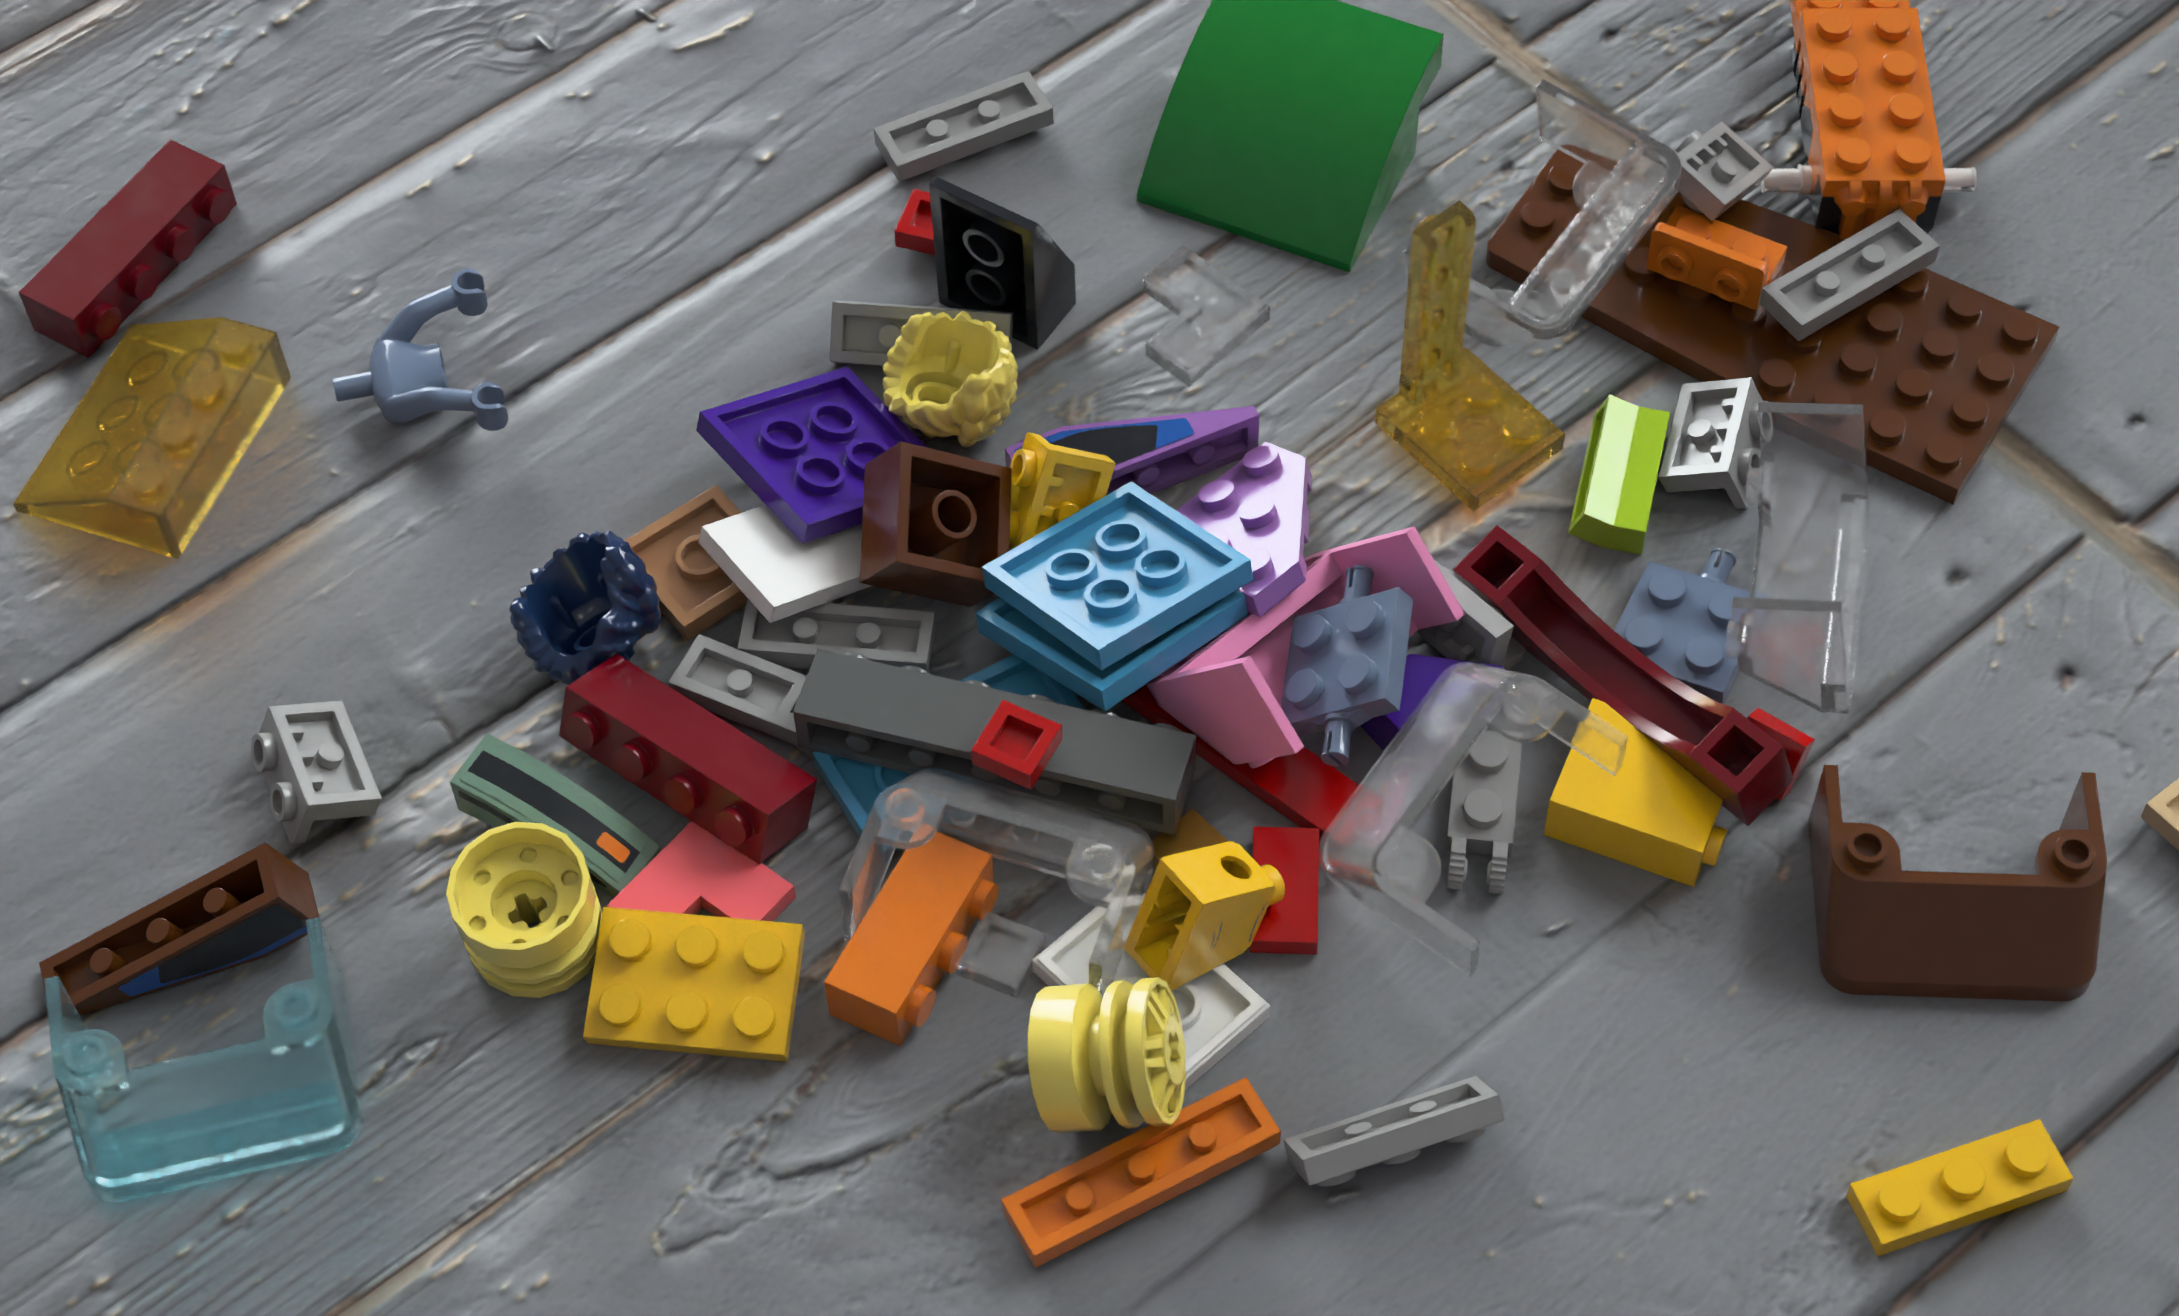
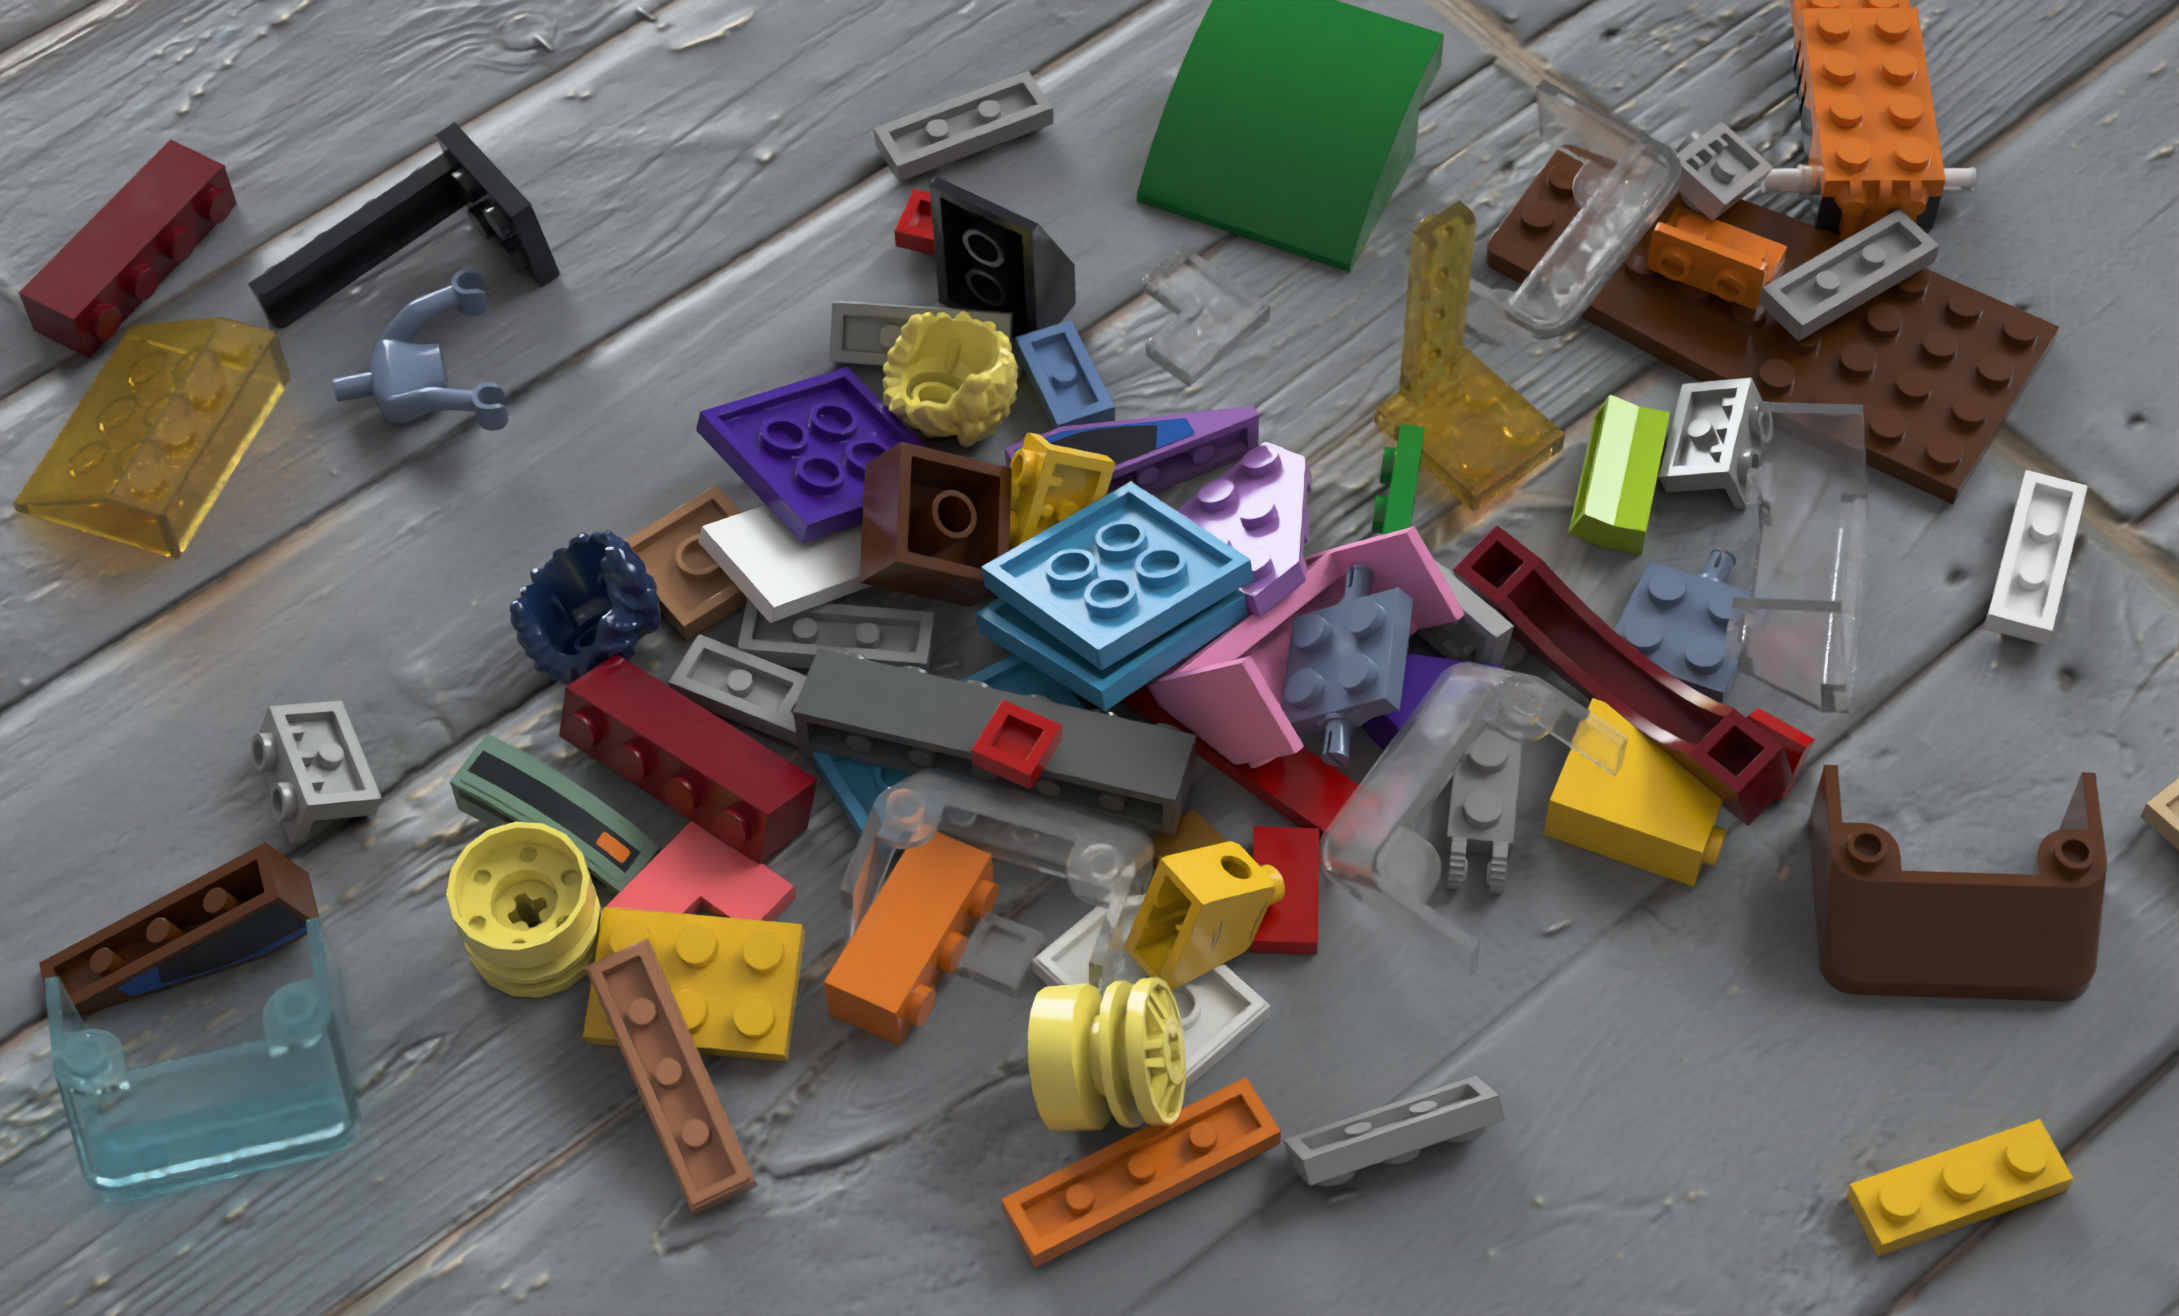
none -> black bracket [248,122,561,328]
none -> nougat tile [585,938,758,1216]
none -> medium blue plate [1015,320,1115,429]
none -> green plate [1372,424,1425,535]
none -> white plate [1984,470,2088,645]

